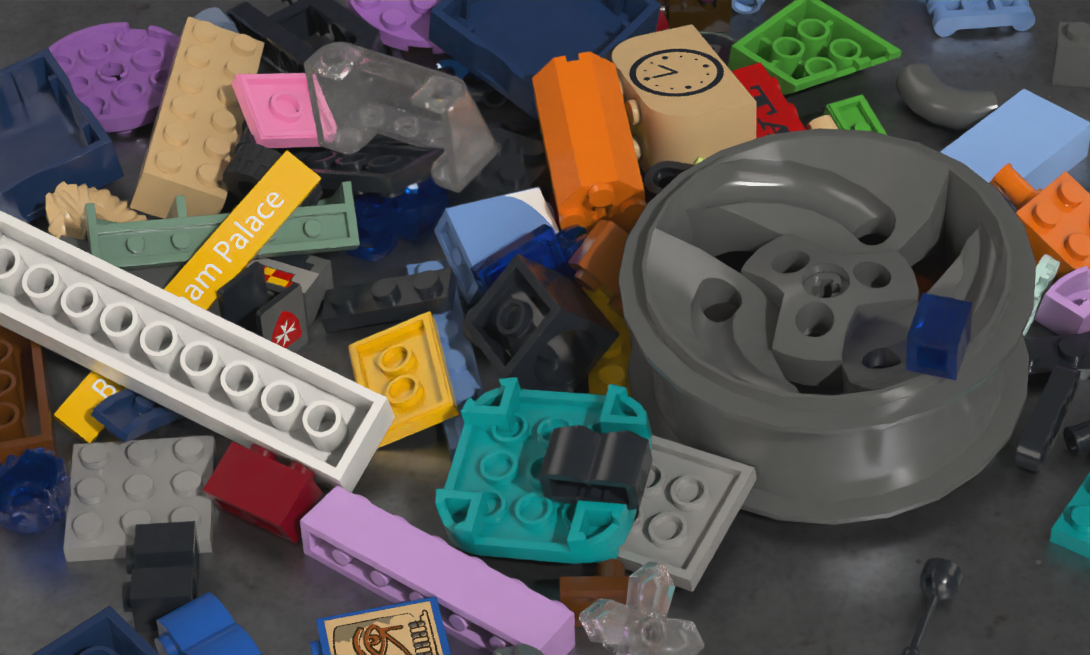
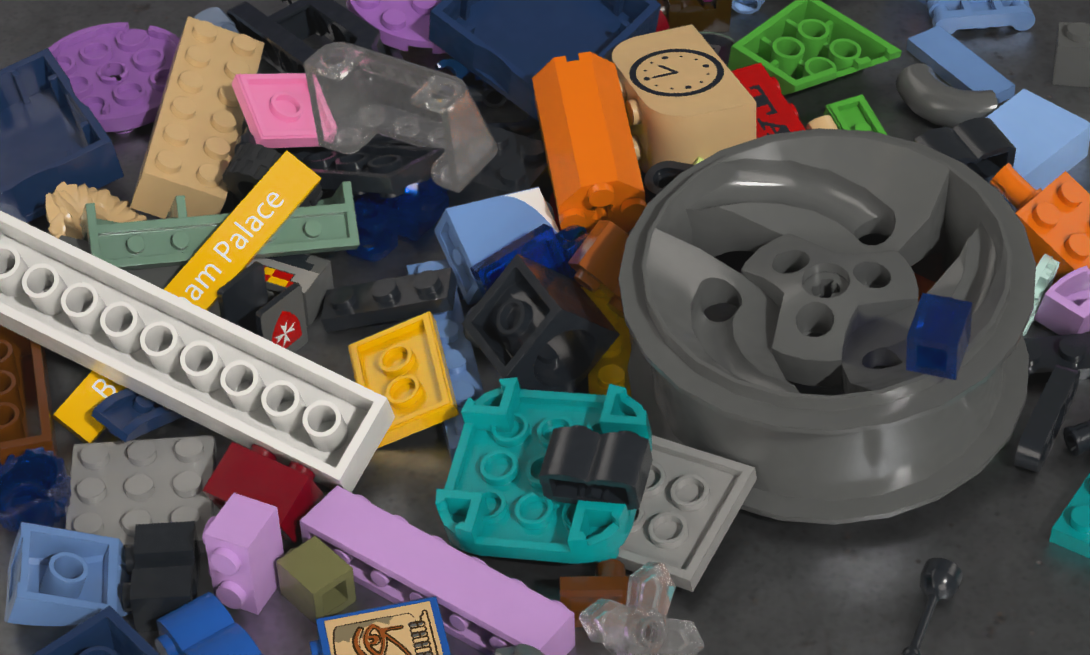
none -> medium blue slope [4,522,132,626]
none -> lavender brick [202,493,284,615]
none -> olive brick [276,536,356,626]
none -> medium blue tile [906,25,1016,104]
none -> black brick [914,117,1016,183]

